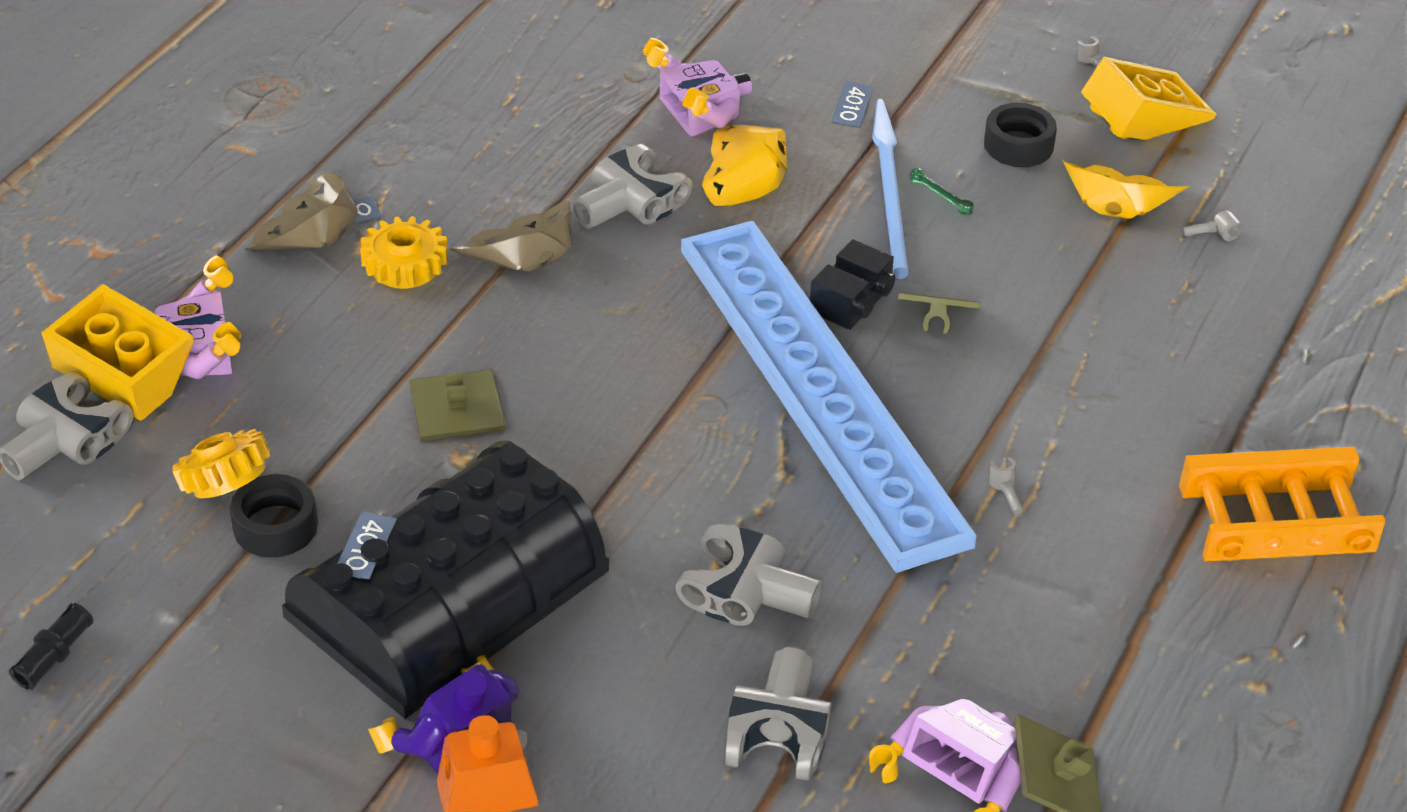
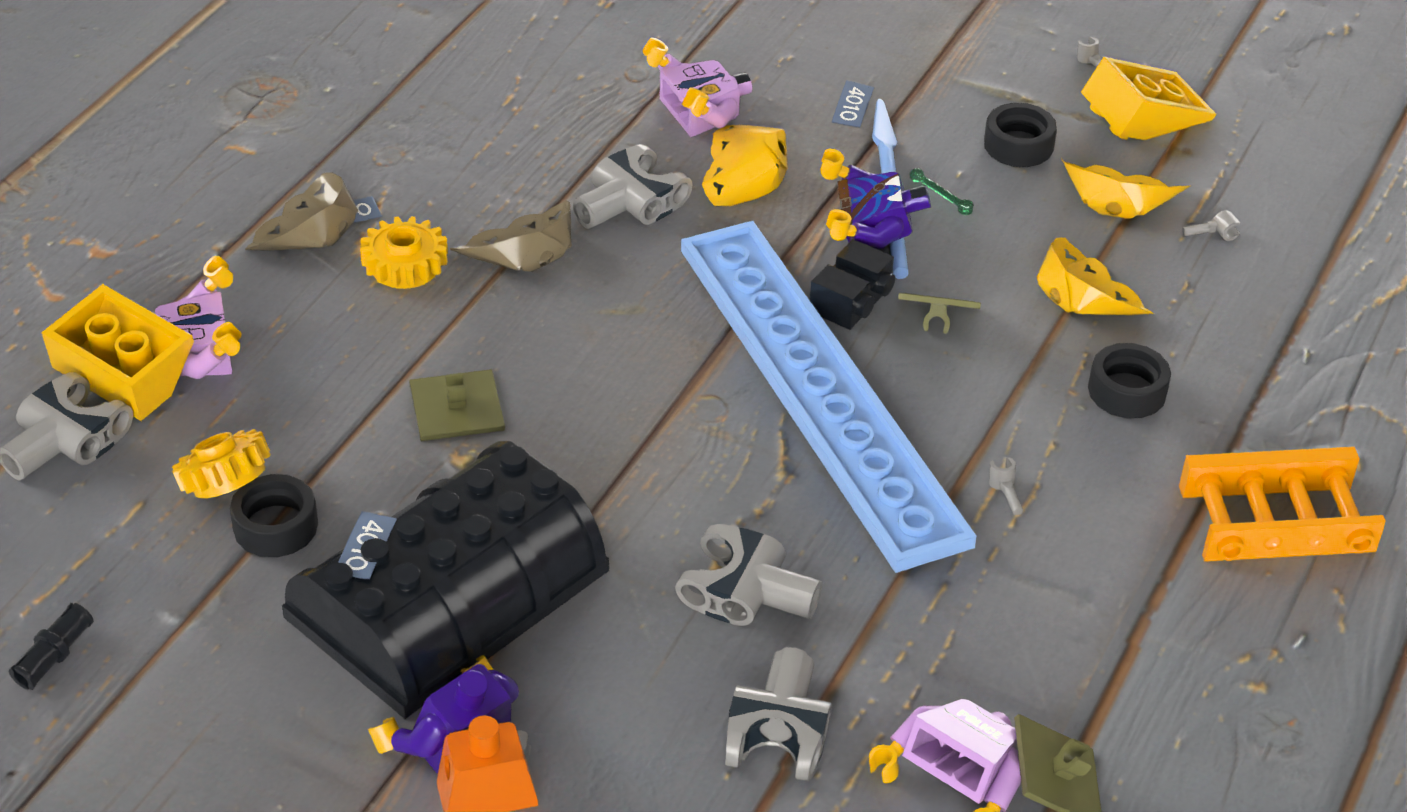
none -> torso [820,149,931,249]
none -> yellow piece [1036,237,1154,315]
none -> black tyre [1088,343,1171,418]

